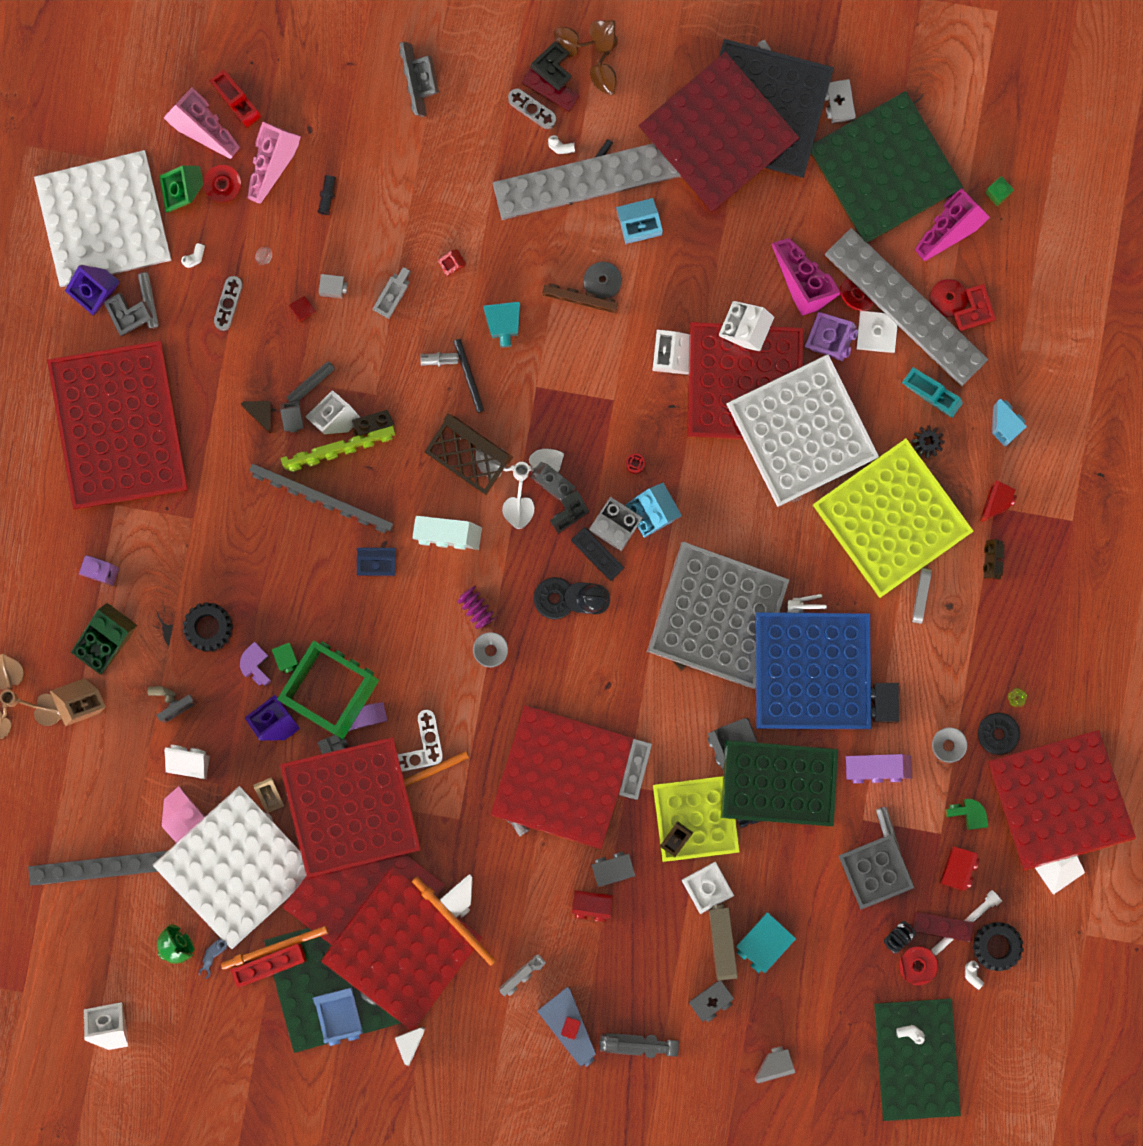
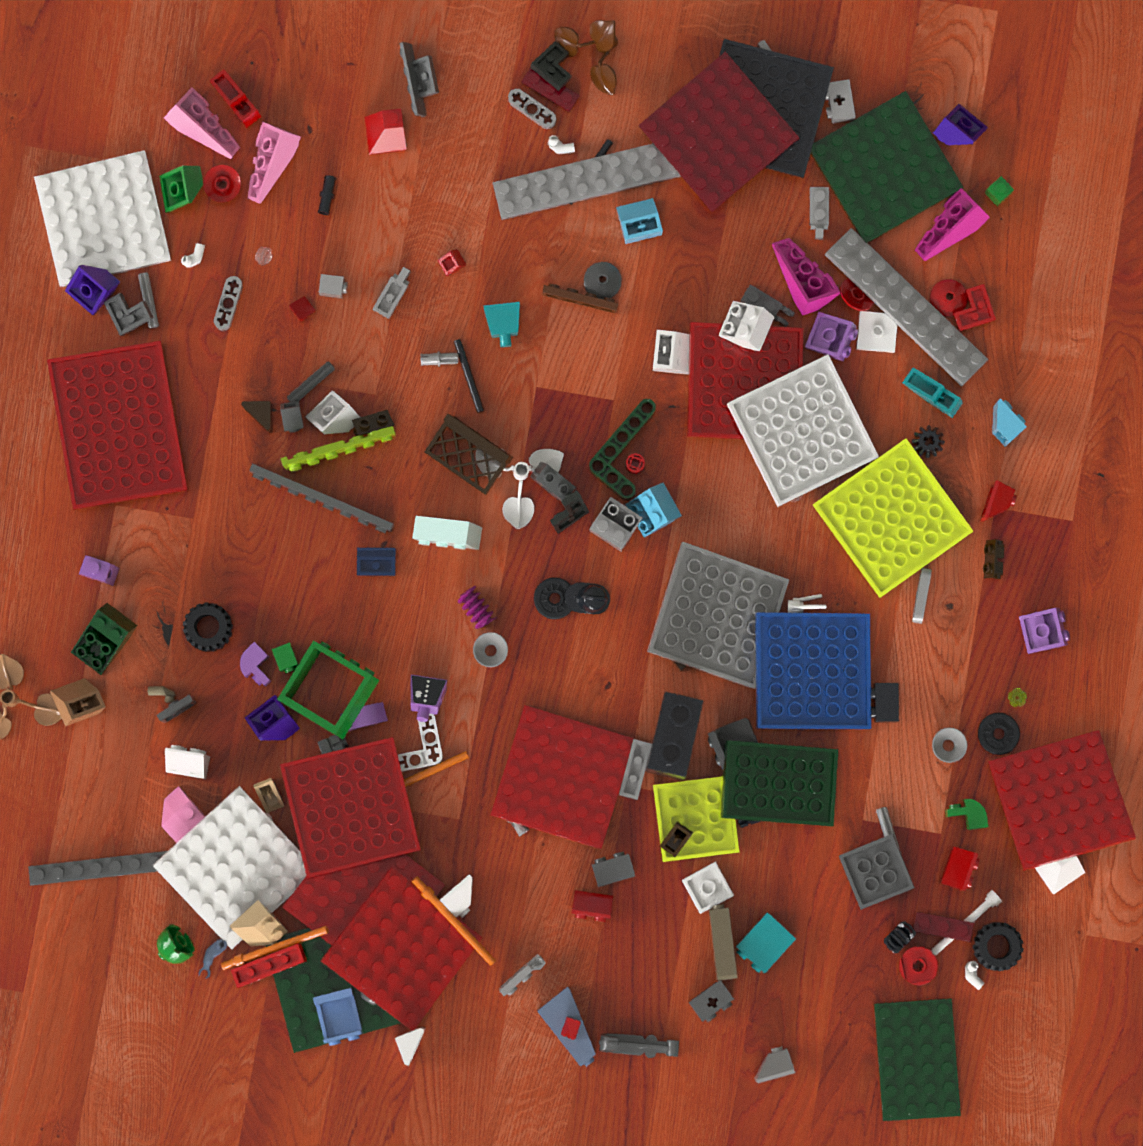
white slope [84,1002,128,1050] -> none
black tile [571,527,624,581] -> none
medium lavender wedge [846,754,912,783] -> none
white arm [896,1025,925,1044] -> none
none -> tan slope [229,900,288,947]
none -> red slope [365,108,407,155]
none -> torso [410,675,447,722]
none -> dark green beam [589,399,656,501]
none -> black brick [646,692,704,781]
none -> dark grey hinge [740,284,795,327]
none -> light grey hinge [809,187,829,240]
none -> dark purple slope [933,104,988,145]
none -> medium lavender plate [1019,608,1070,654]

